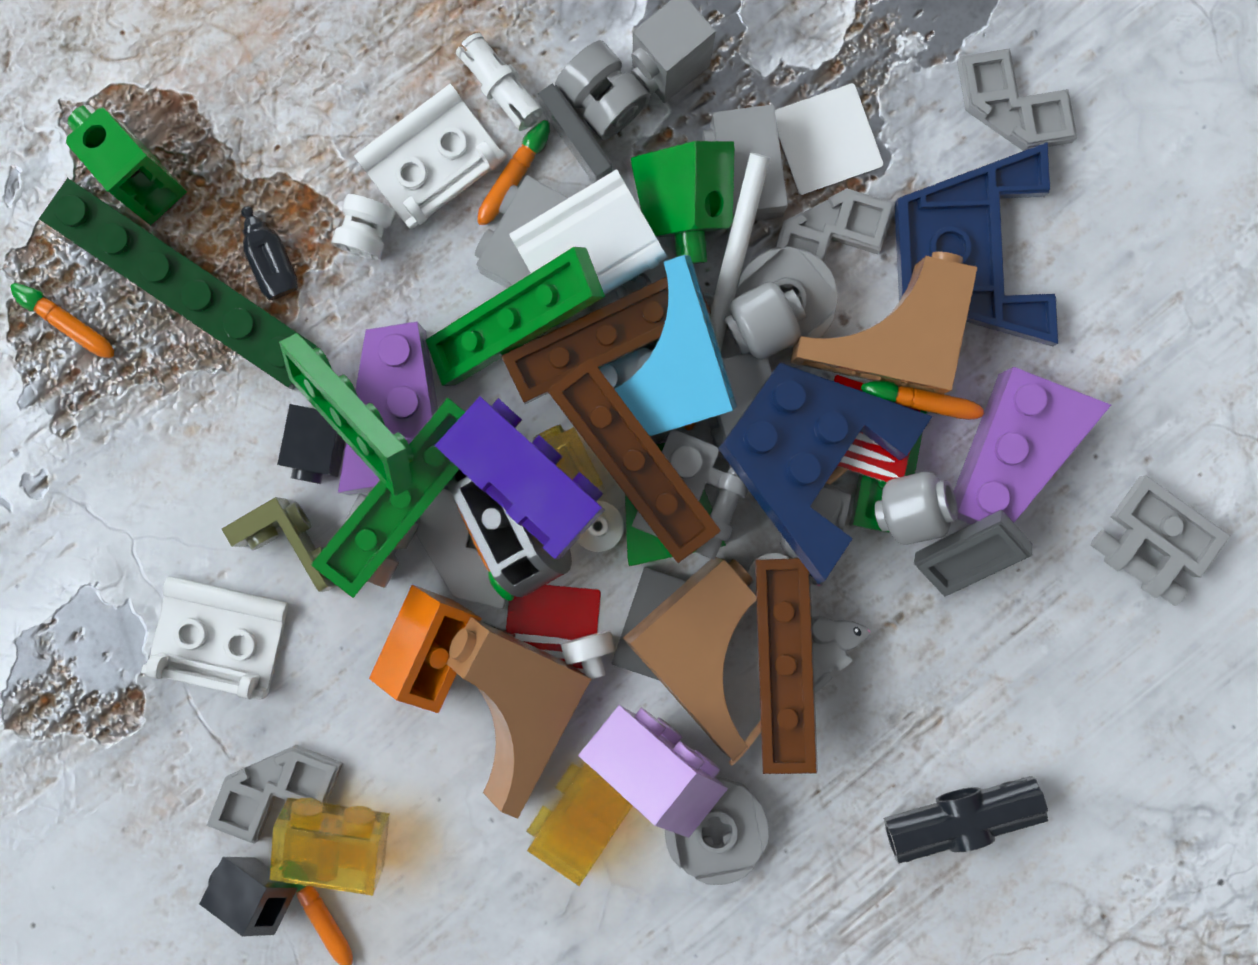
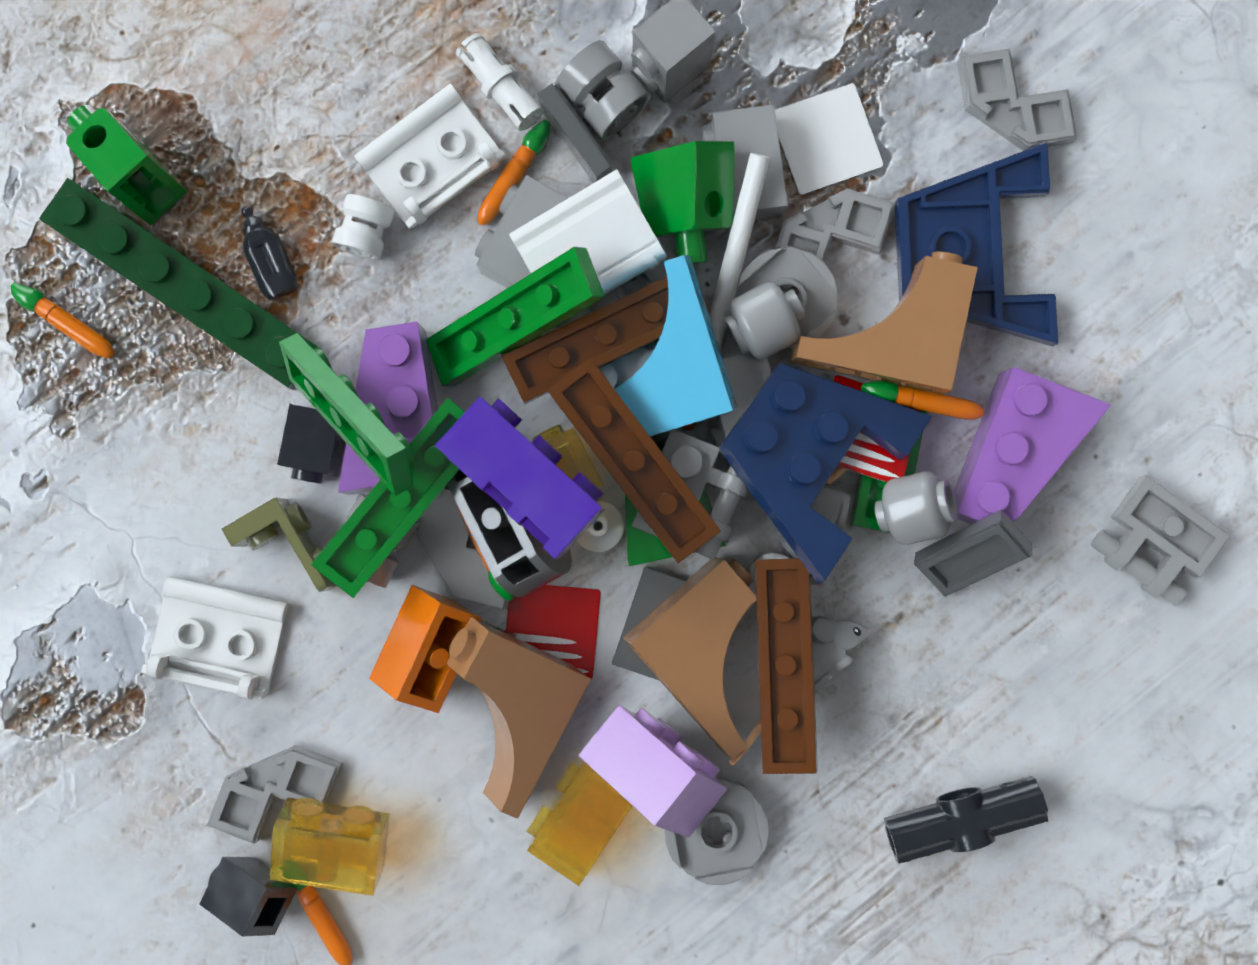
white tile [561,630,616,679] -> none

